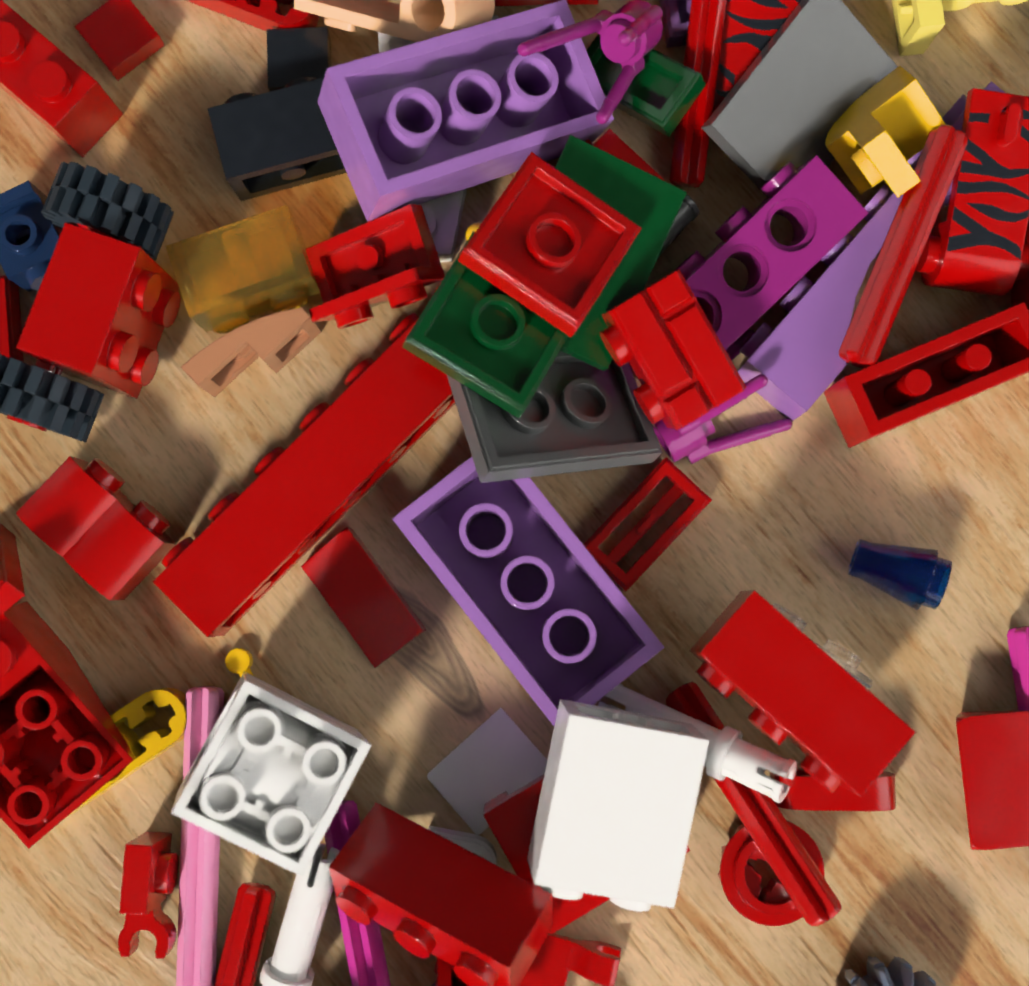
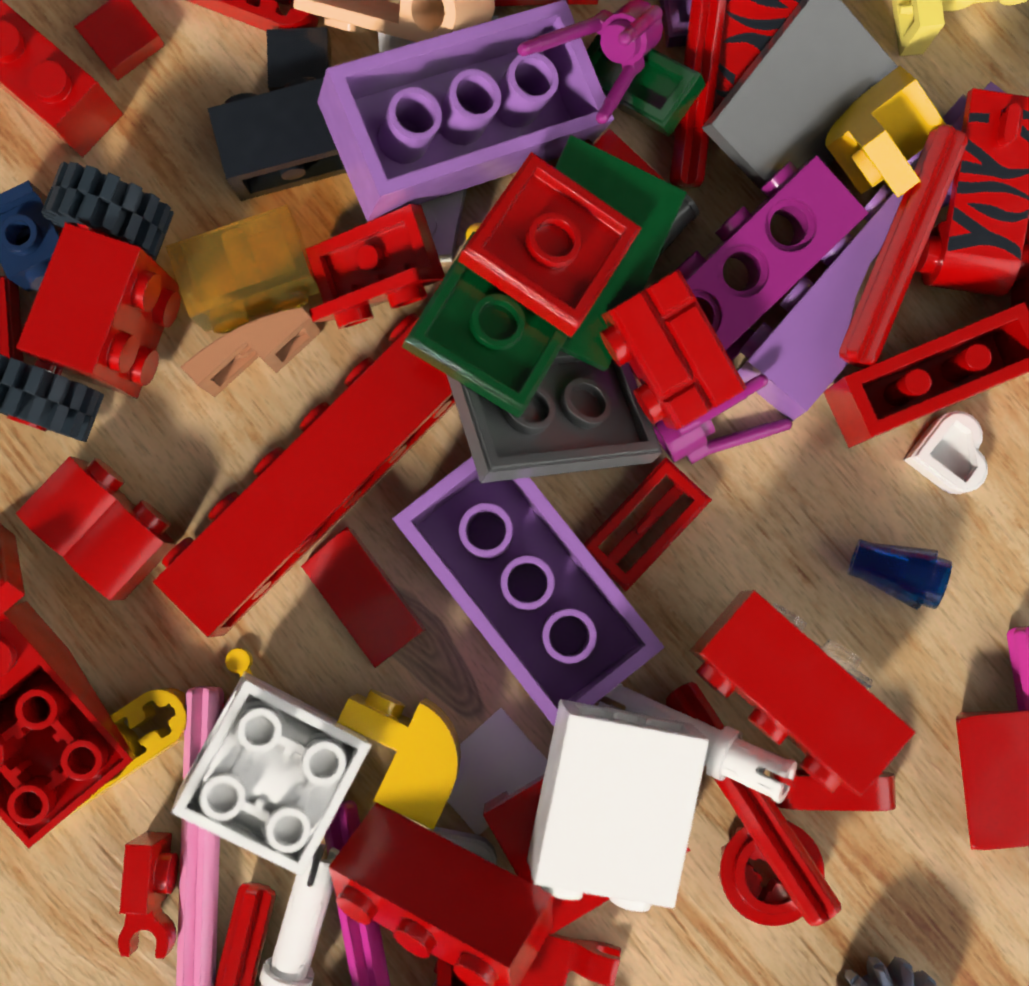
none -> yellow brick [337,689,461,830]
none -> white tile [903,411,988,494]

